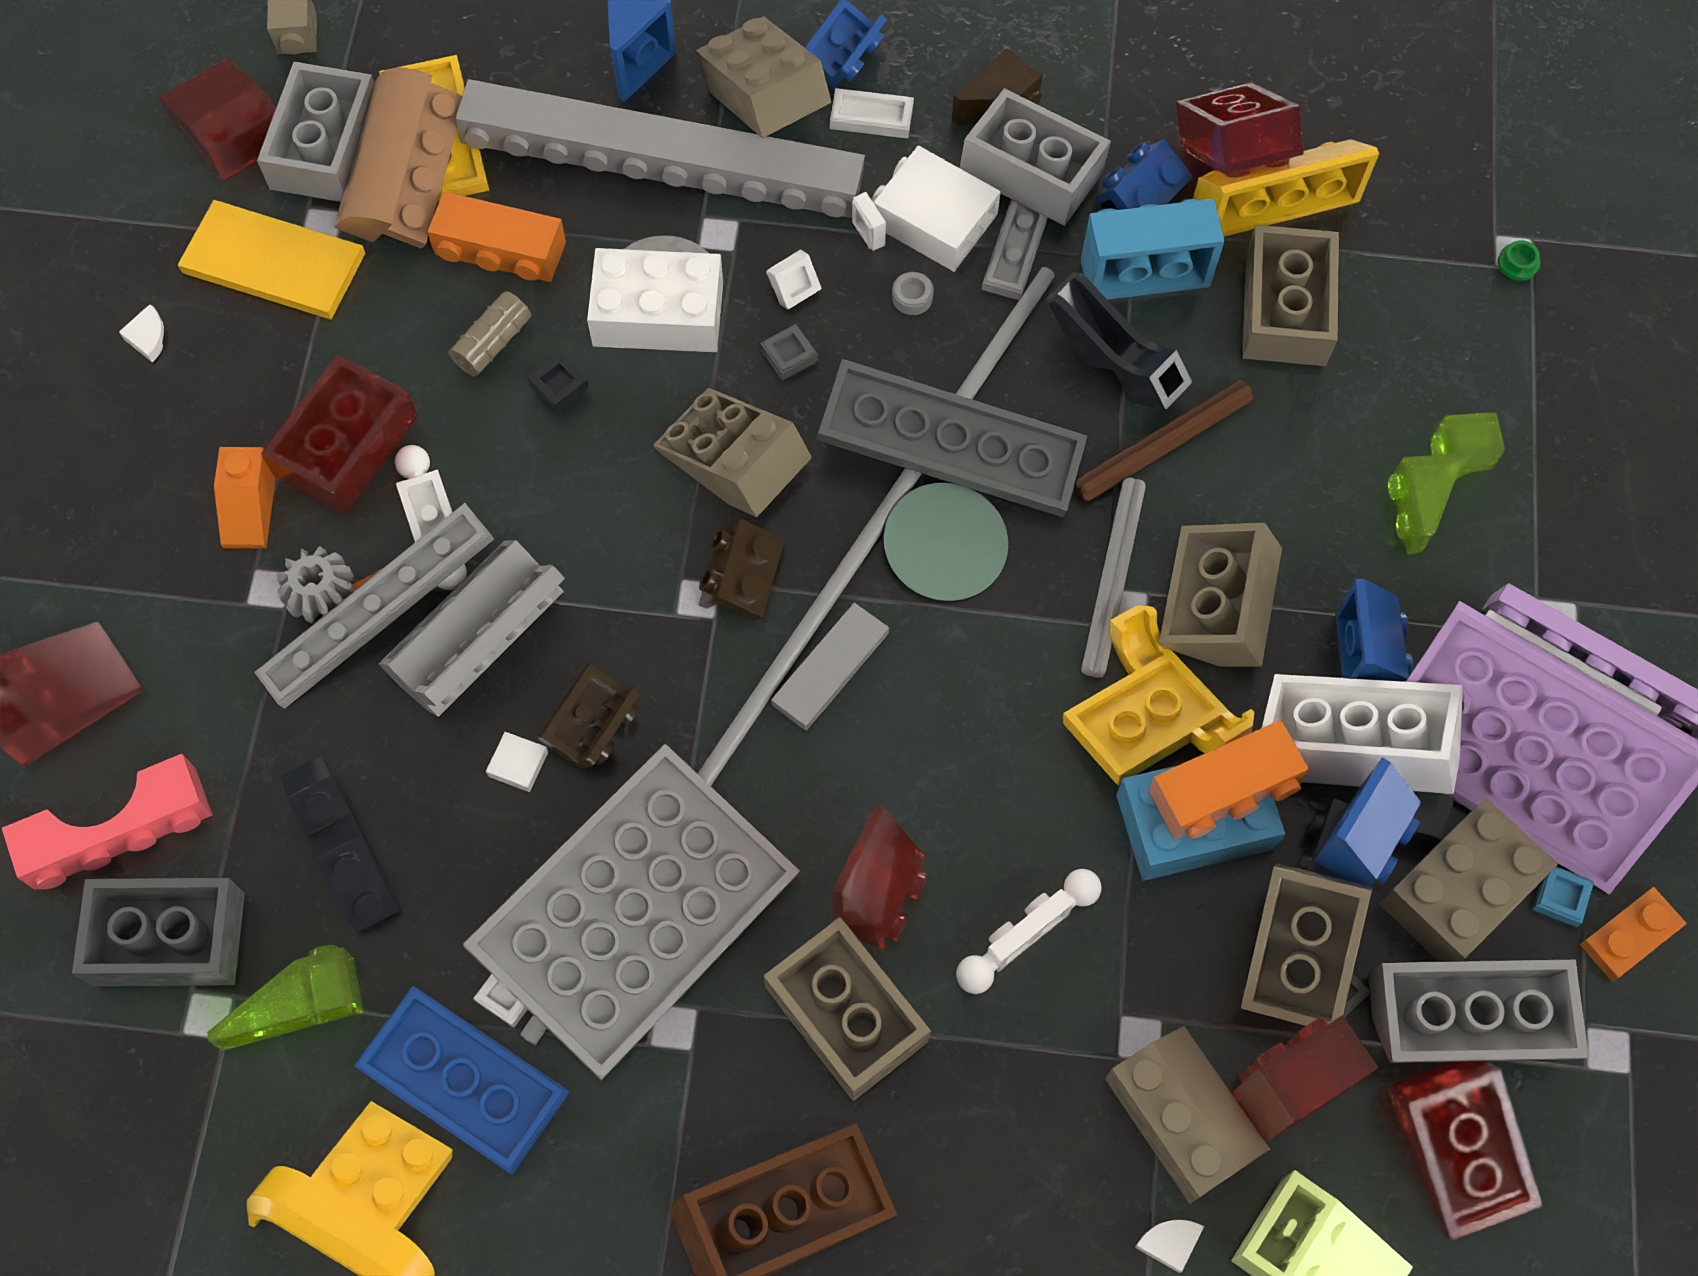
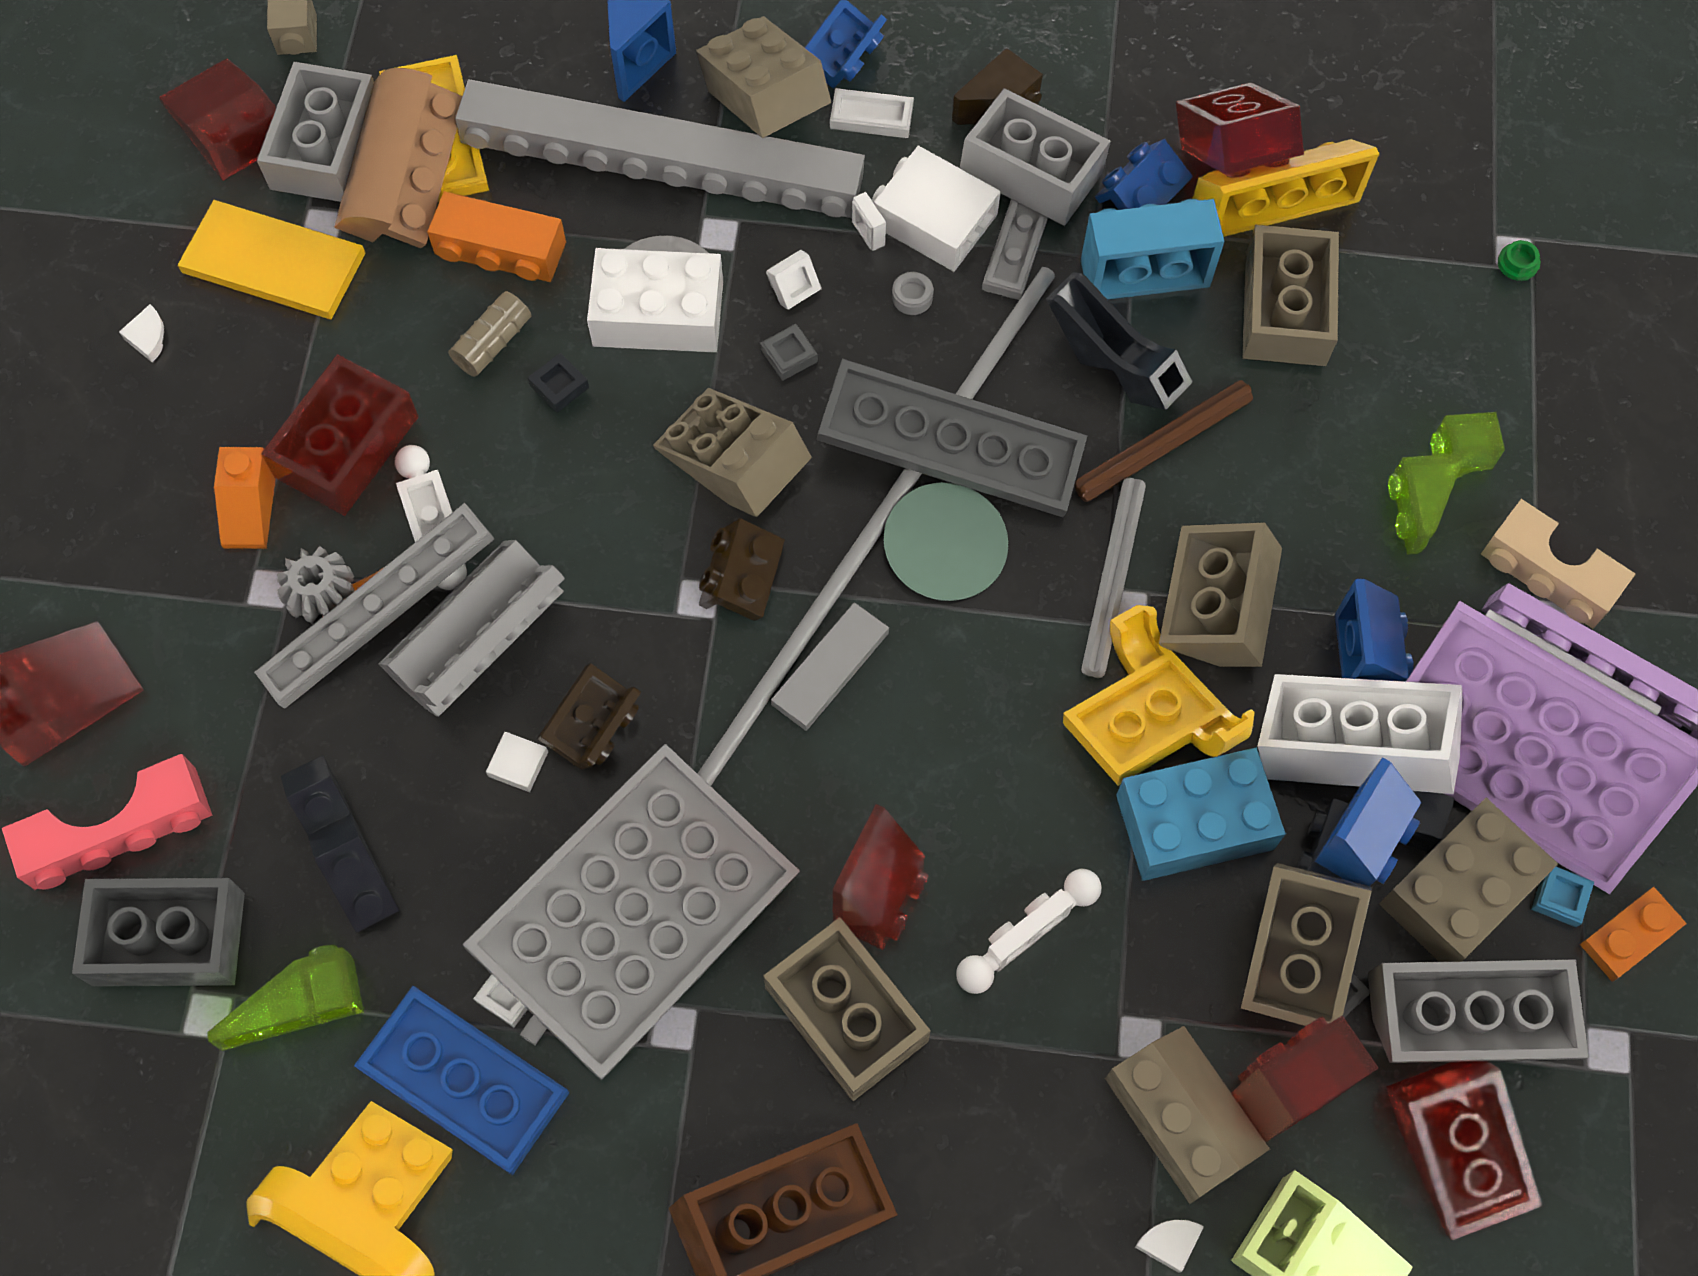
orange brick [1149,720,1309,840] -> none
none -> tan arch [1481,499,1635,629]

